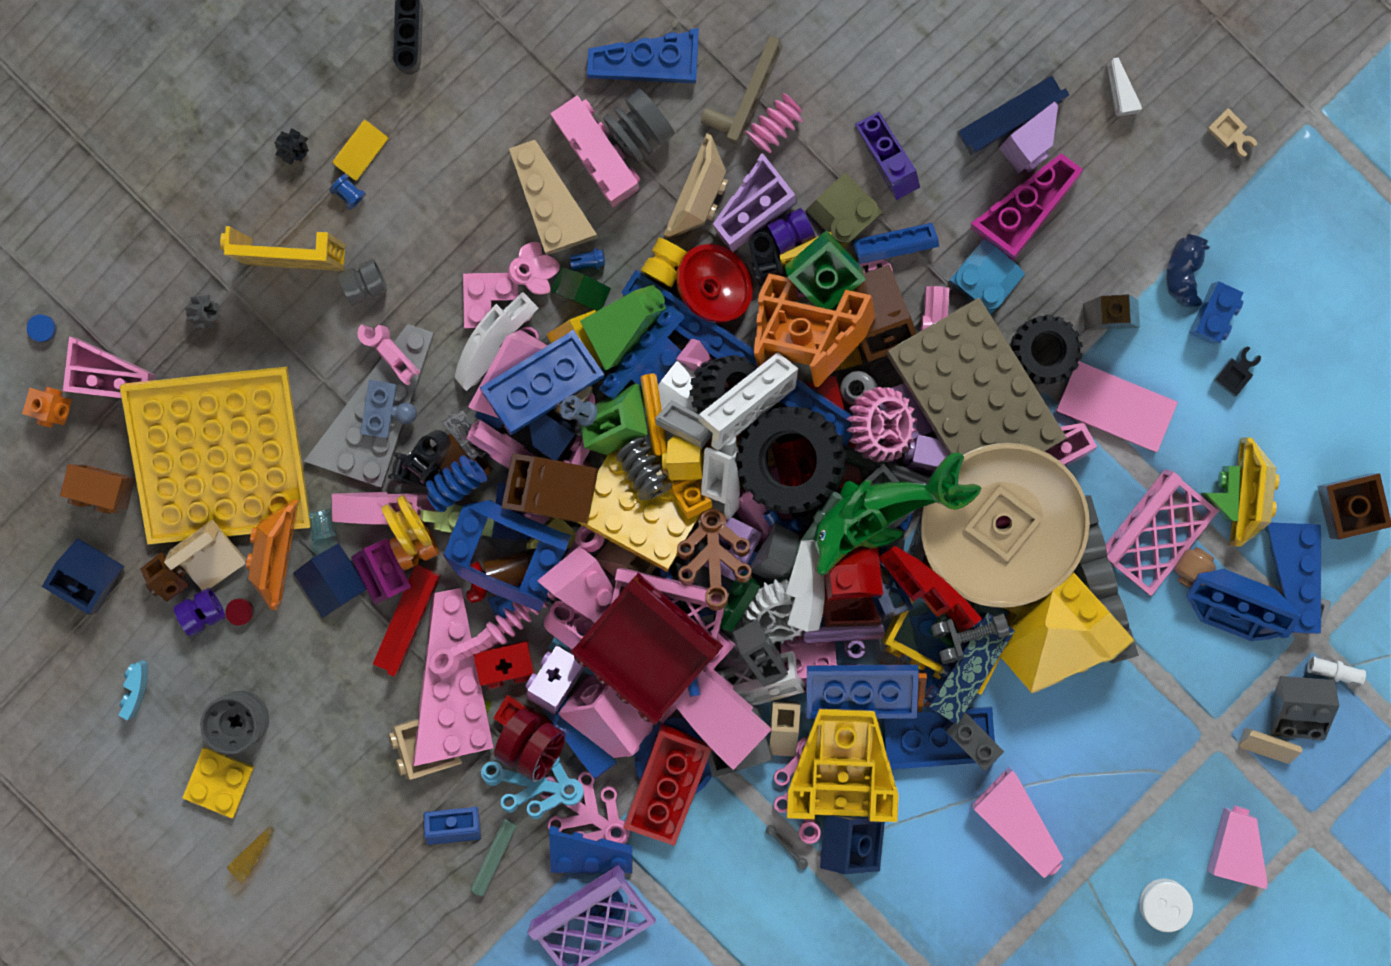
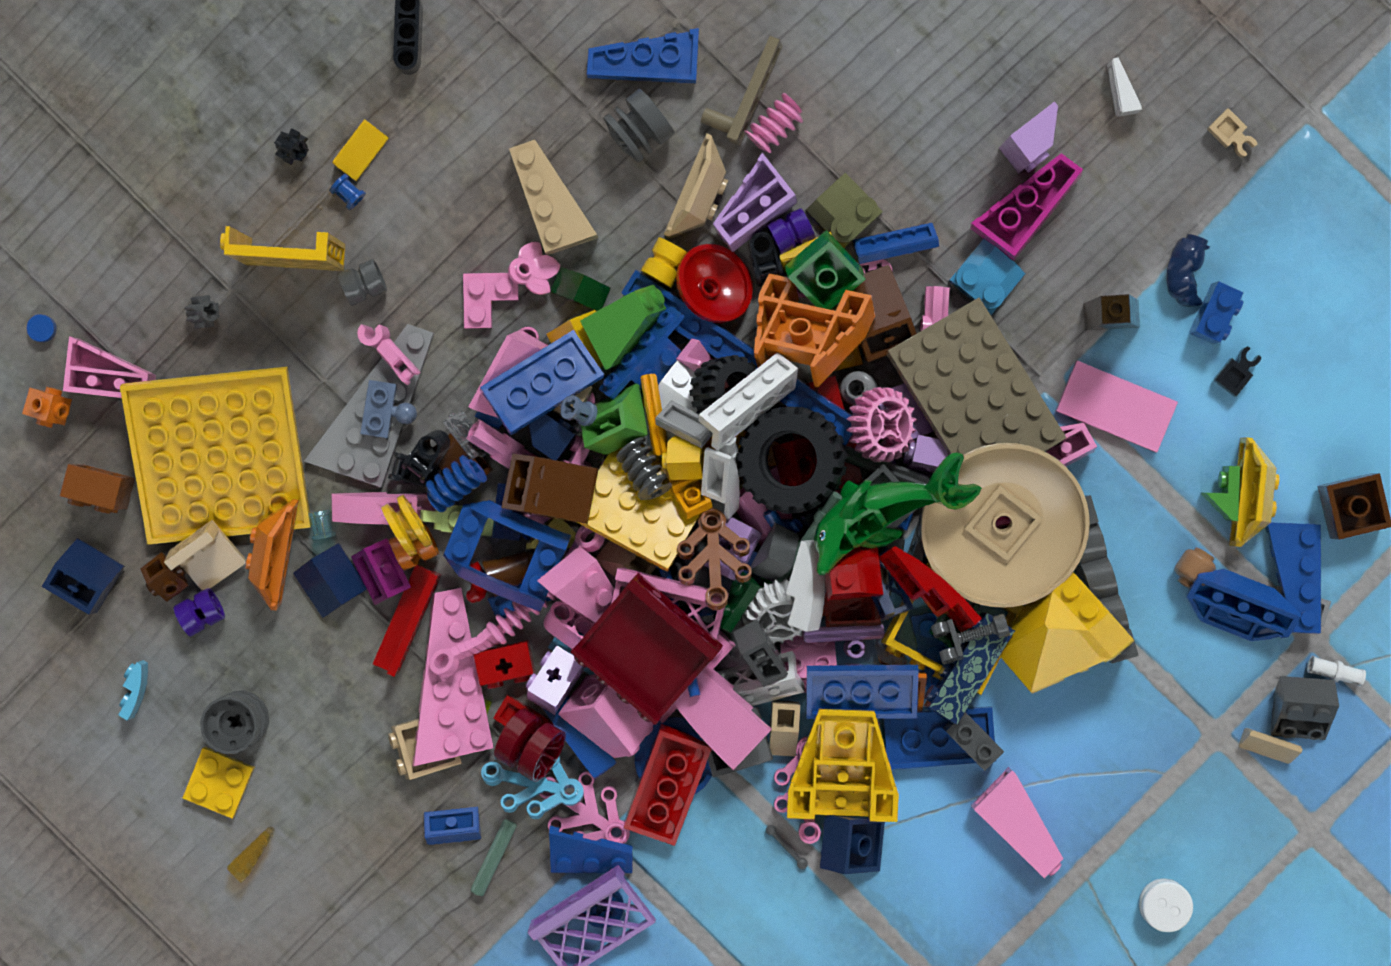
dark red tile [225,598,254,626] -> none
white slope [455,292,539,391] -> none
bright pink wedge [550,95,641,208] -> none
blue pin [570,248,605,271] -> none
dark purple slope [855,112,920,200] -> none
dark blue fence [957,76,1069,156] -> none
black tyre [1011,315,1083,385] -> none
bright pink fence [1105,469,1219,596] -> none
bright pink slope [1207,805,1268,889] -> none

